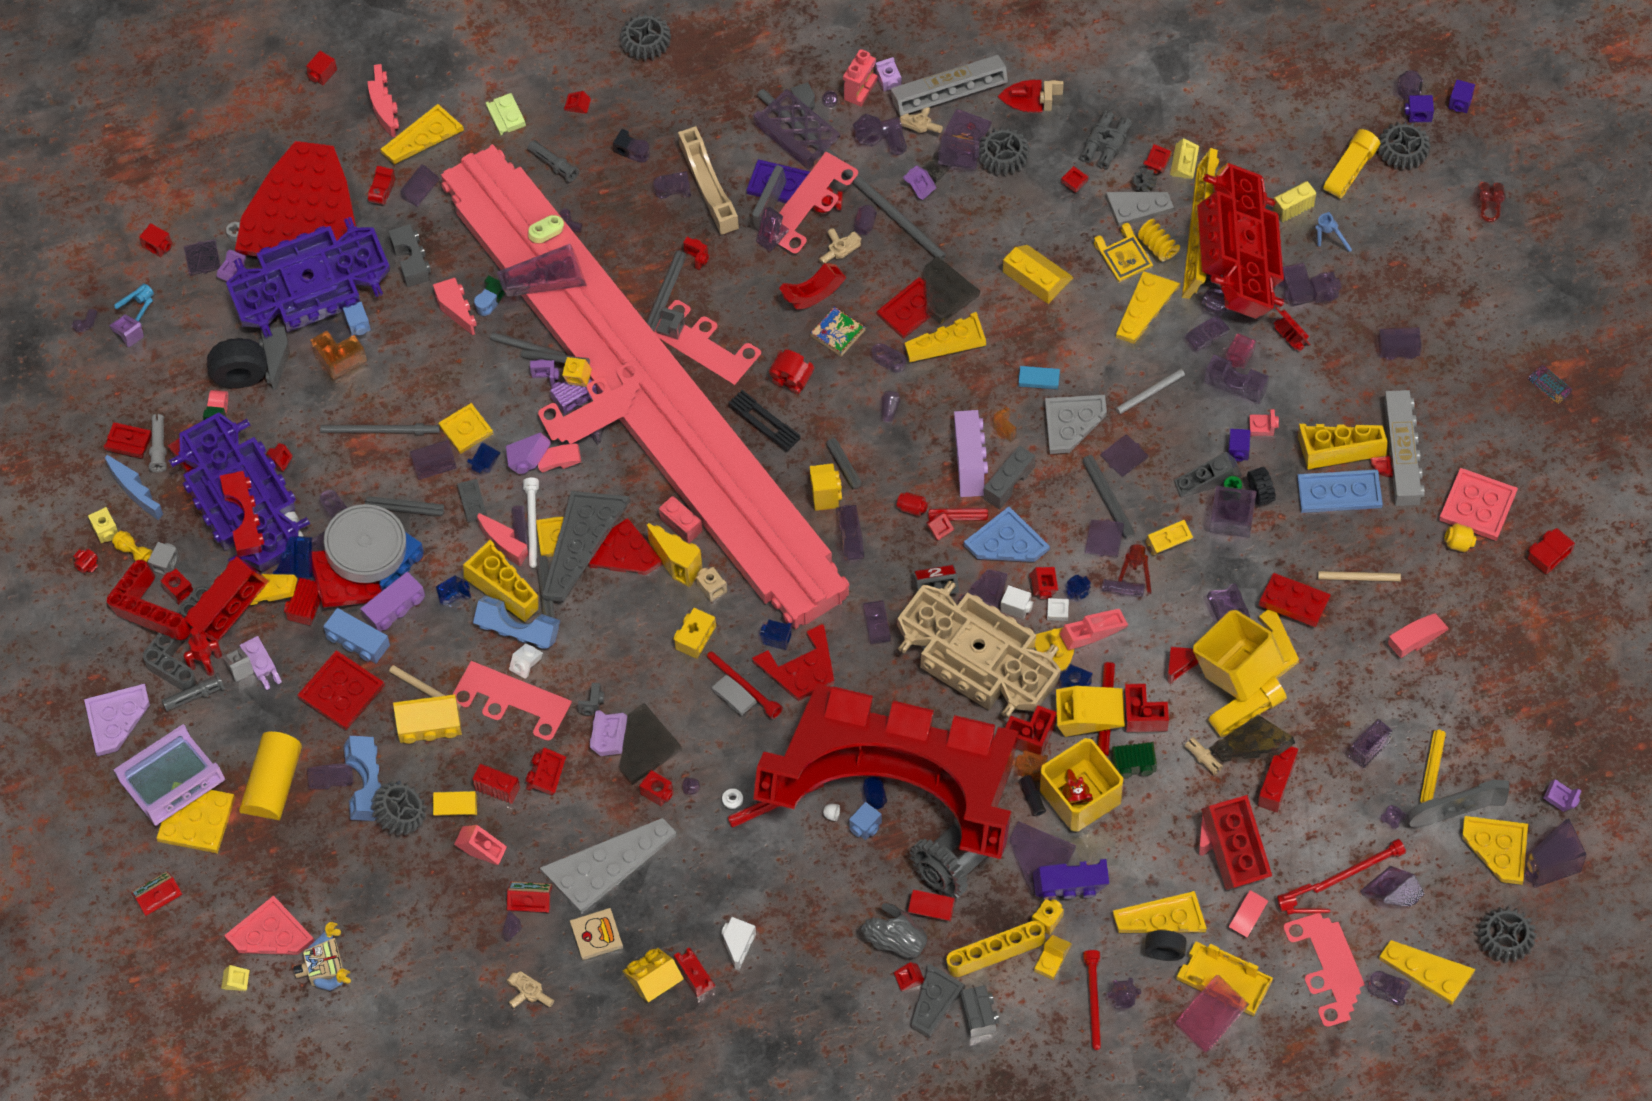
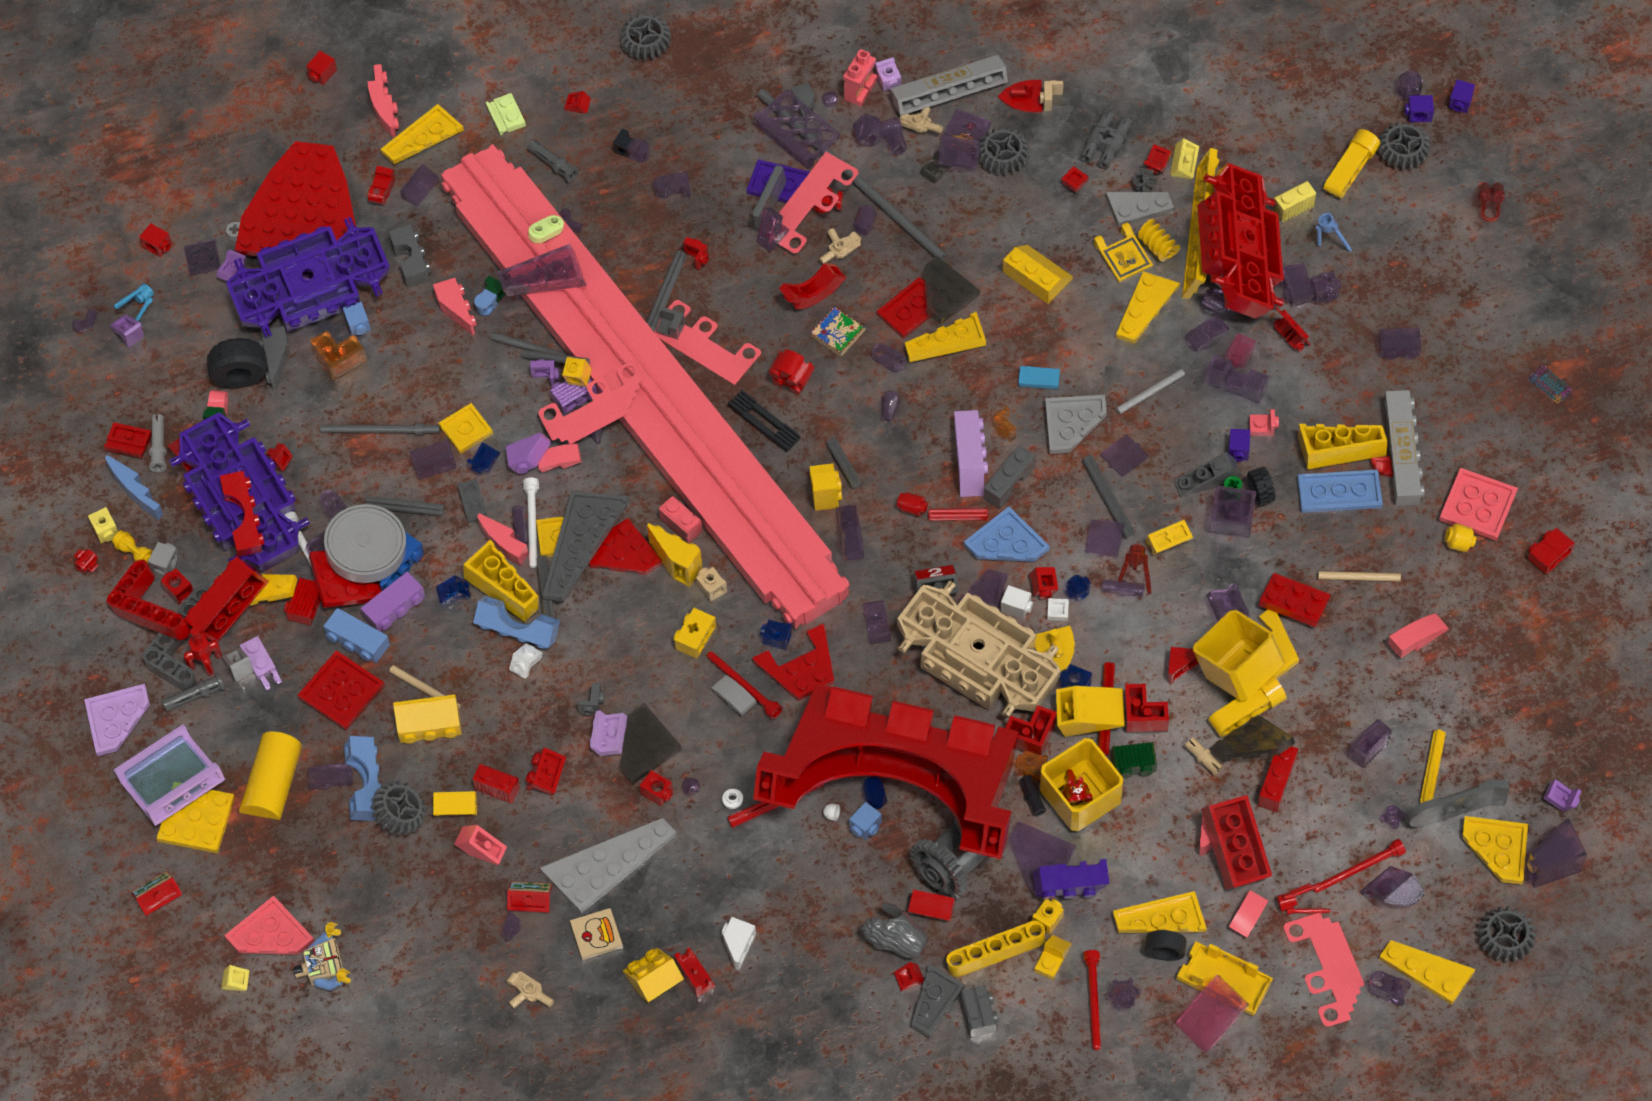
clear blue wing [273,536,312,578] -> none
coral piece [453,661,572,741] -> none
tan arch [678,126,739,235] -> none
medium lavender bracket [903,166,937,200] -> none
plate [926,512,954,540] -> none
coral slope [1060,608,1128,650] -> none

